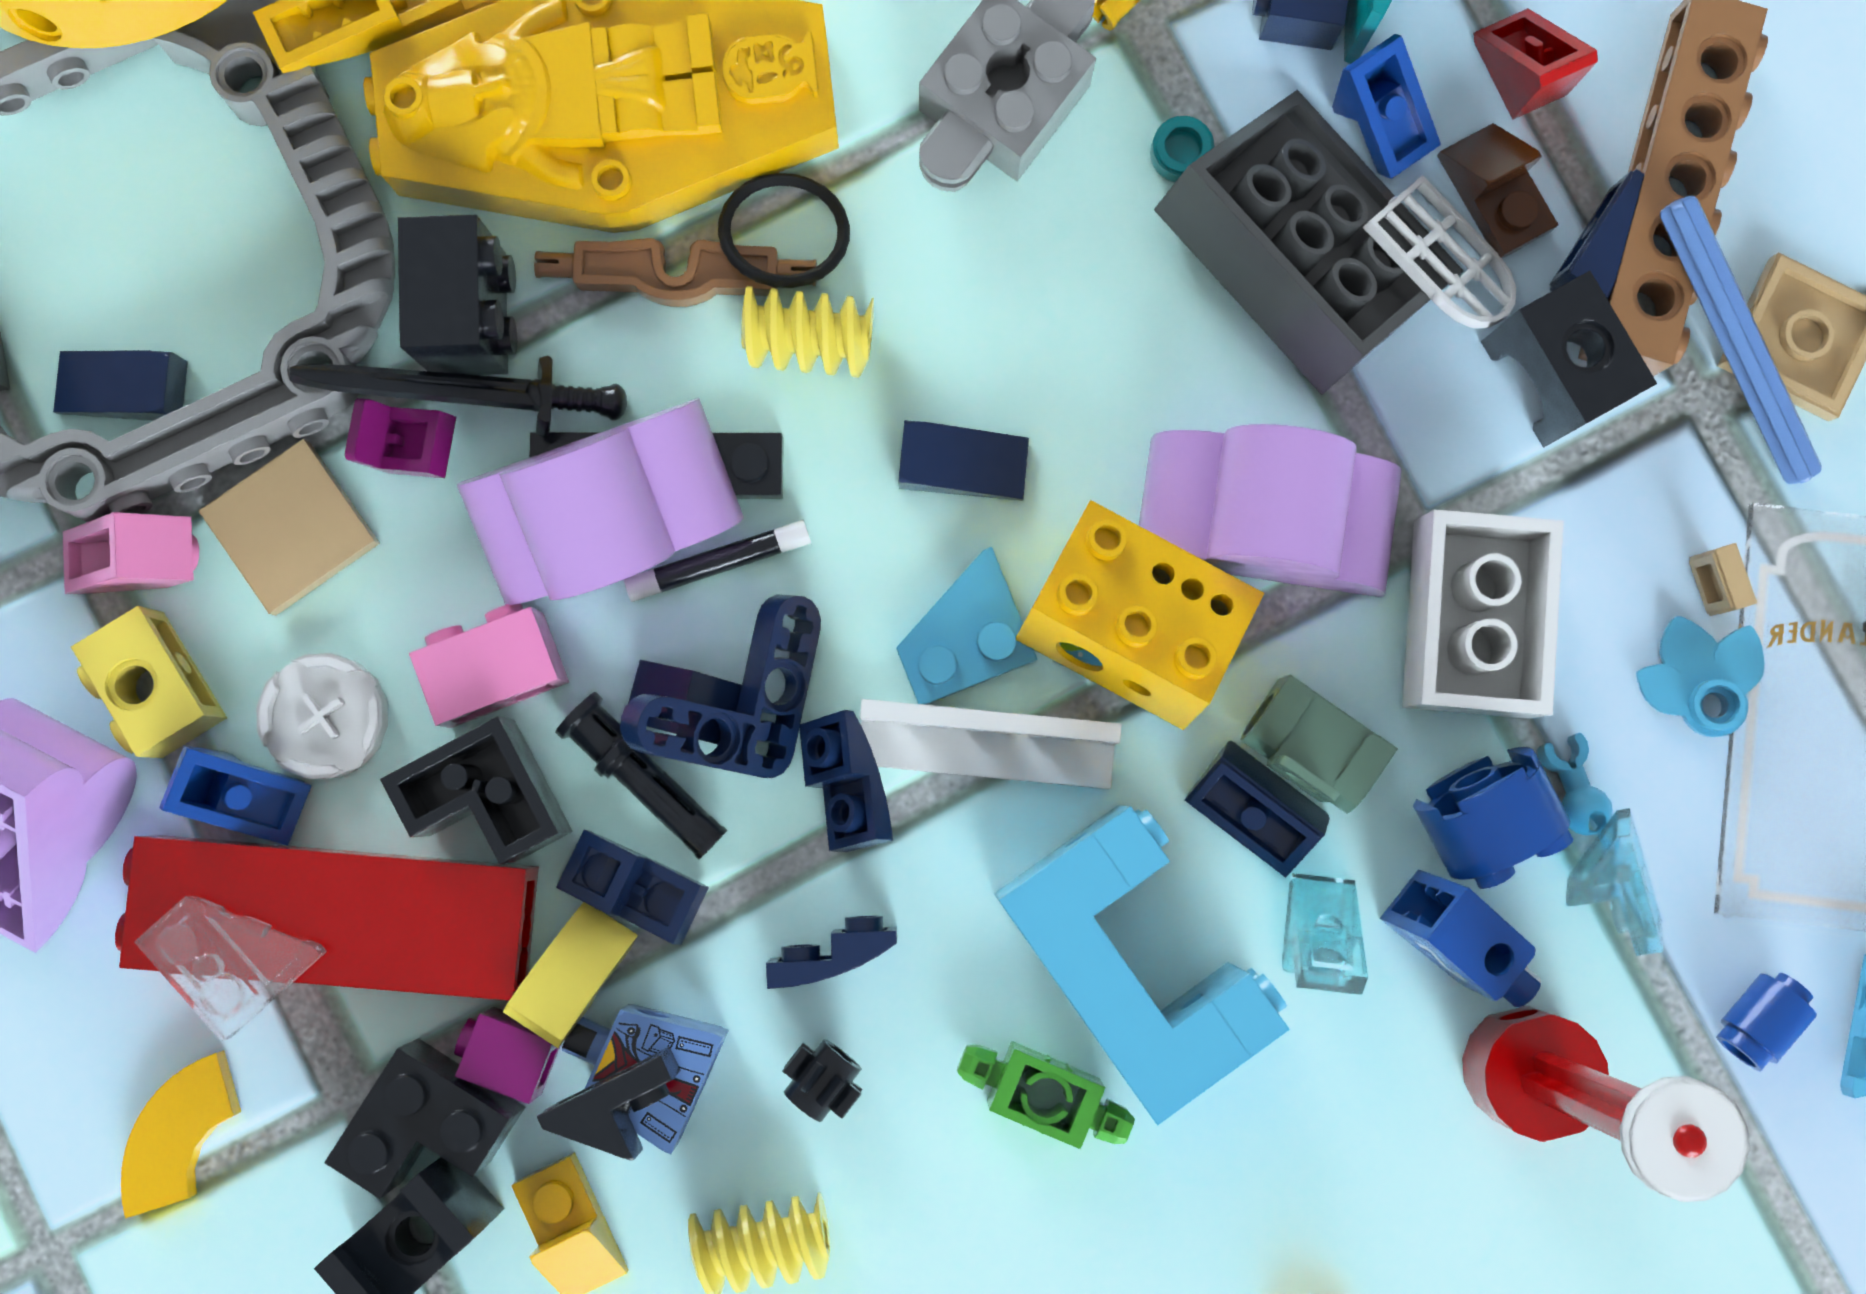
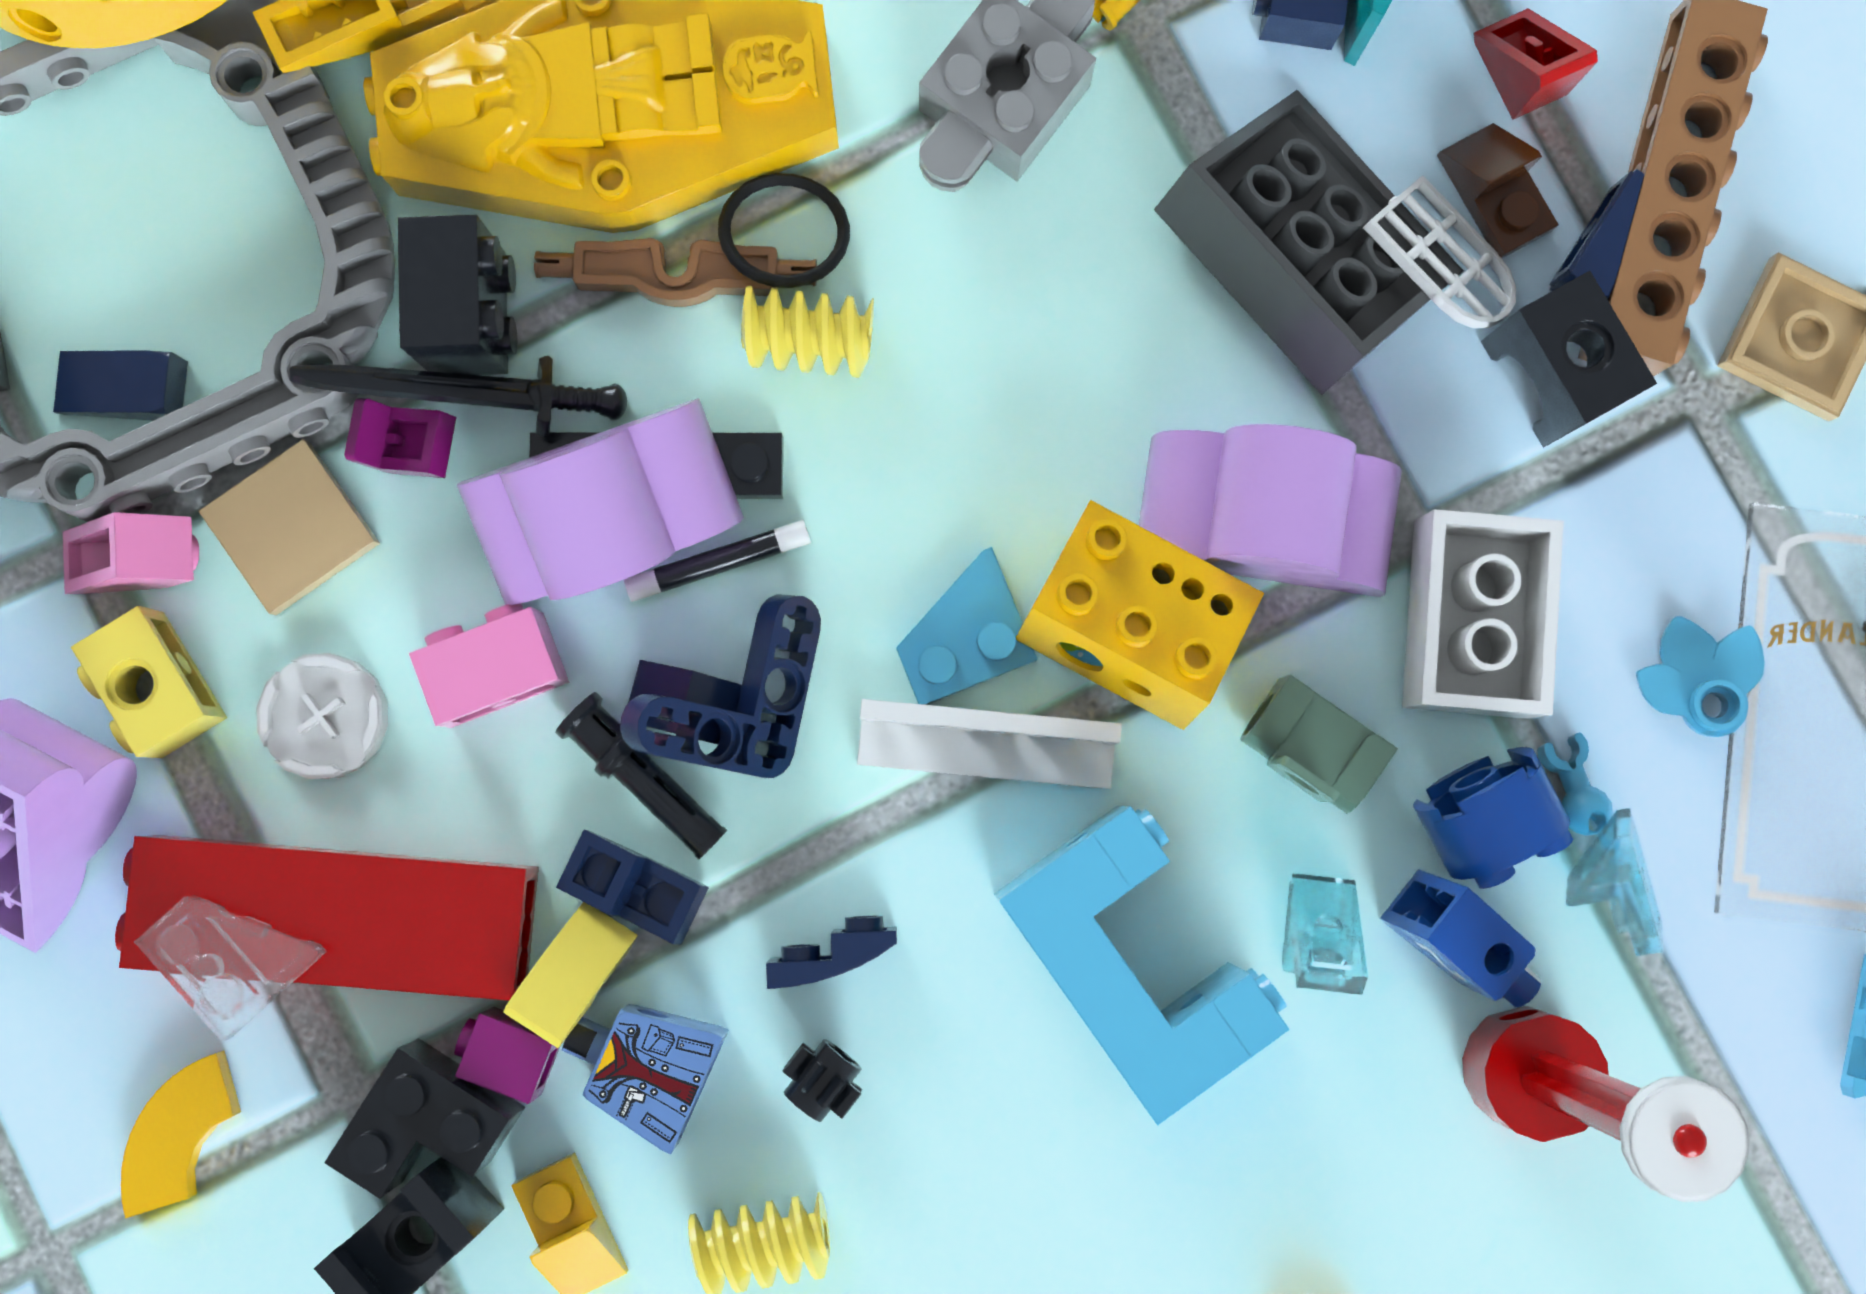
blue slope [159,746,312,846] -> none
black brick [380,716,573,865] -> none
black slope [537,1047,681,1161] -> none
dark blue slope [800,710,893,853] -> none
dark blue slope [898,420,1029,501] -> none
bright green piece [956,1041,1135,1150] -> none
teal tile [1150,116,1215,182] -> none
dark blue slope [1184,740,1330,878] -> none
blue slope [1332,34,1441,179] -> none
medium blue axle [1660,195,1822,484] -> none
tan tile [1689,542,1757,616] -> none
blue brick [1716,972,1817,1072] -> none

